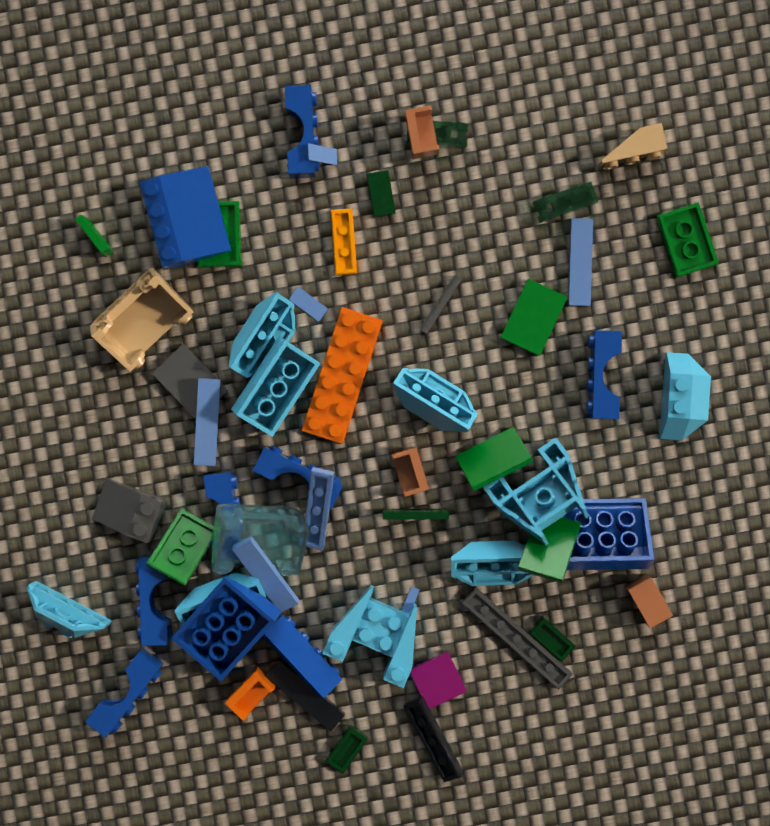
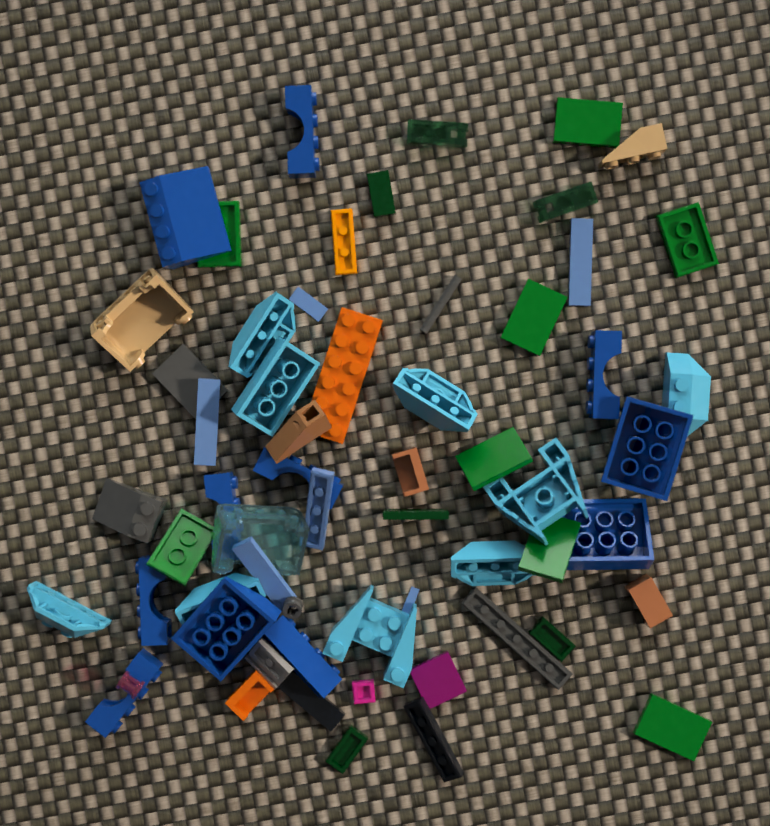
green tile [75,215,114,257] -> none
medium blue sticker [308,143,337,165] -> none
nougat panel [405,105,439,159] -> none
none -> clear pink bush [115,671,146,700]
none -> light grey plate [245,637,294,690]
none -> medium nougat slope [265,399,332,464]
none -> dark grey bush [282,596,303,619]
none -> dark pink tile [352,679,376,704]
none -> green tile [553,97,623,148]
none -> blue slope [601,396,694,501]
none -> green tile [633,693,712,761]

